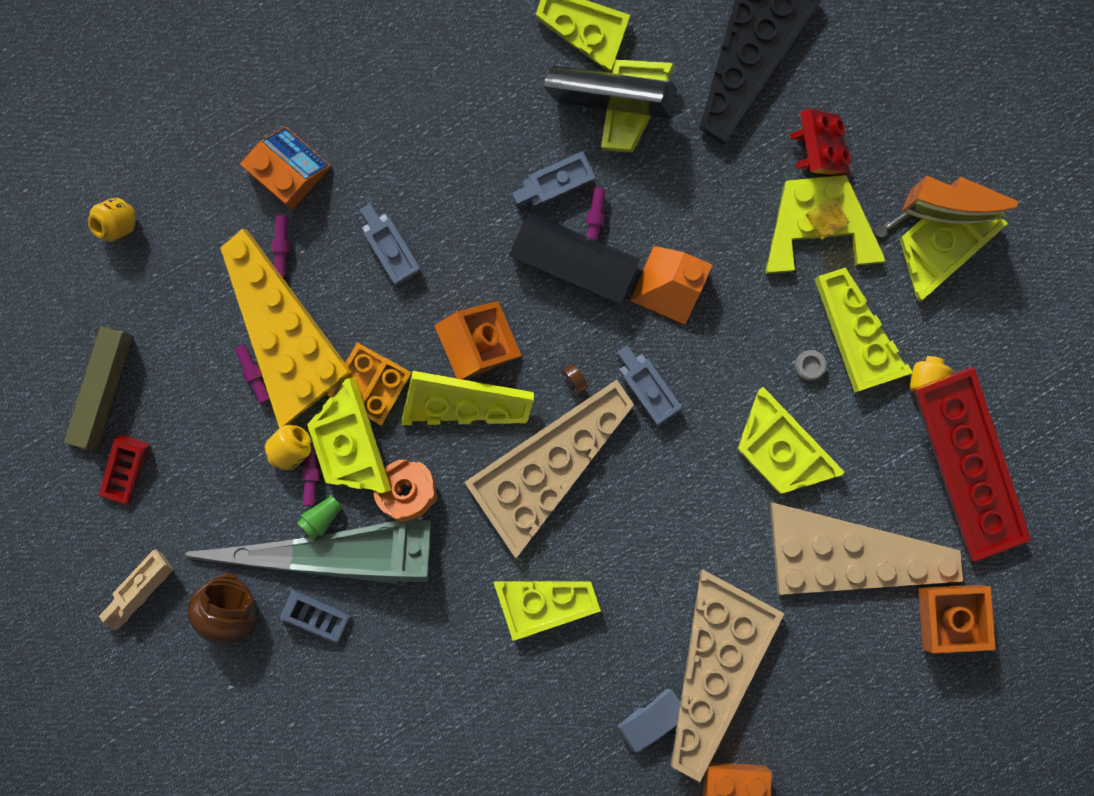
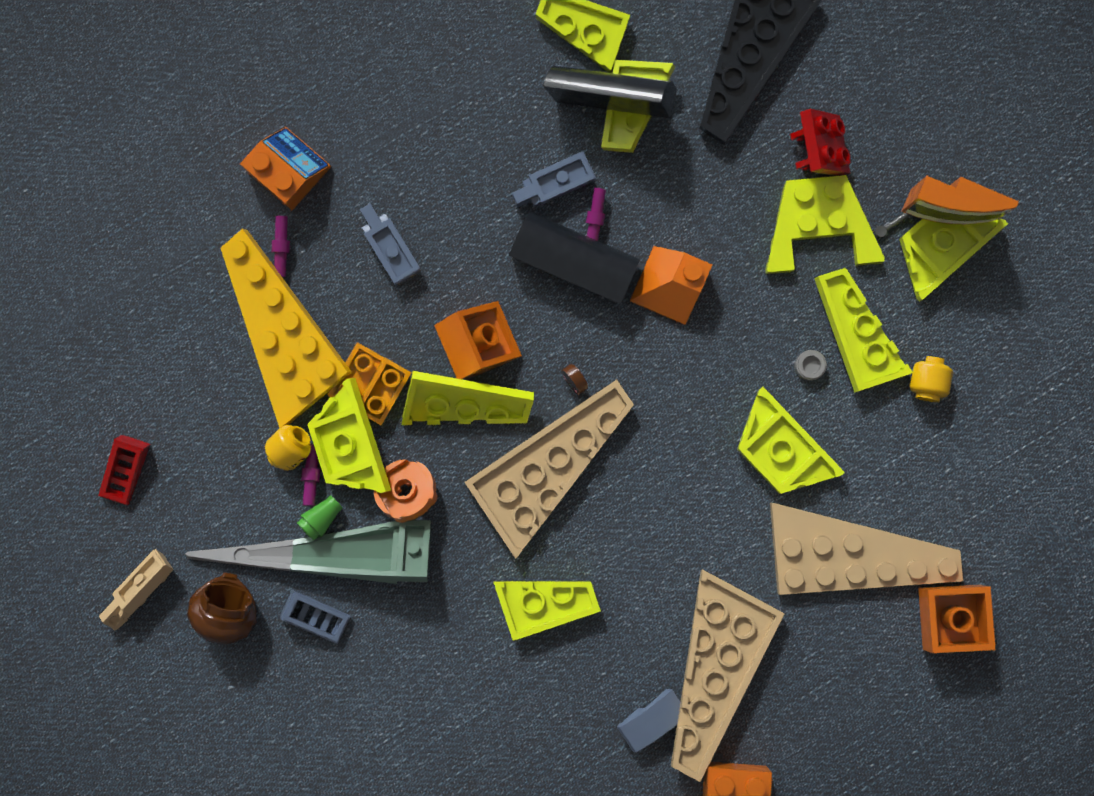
olive panel [64,326,133,452] -> none
yellow head [88,198,136,242] -> none
magenta bar [234,344,270,404] -> none
sand blue hinge [616,345,683,426] -> none
clear yellow tile [806,197,850,240] -> none
red plate [913,367,1031,562] -> none

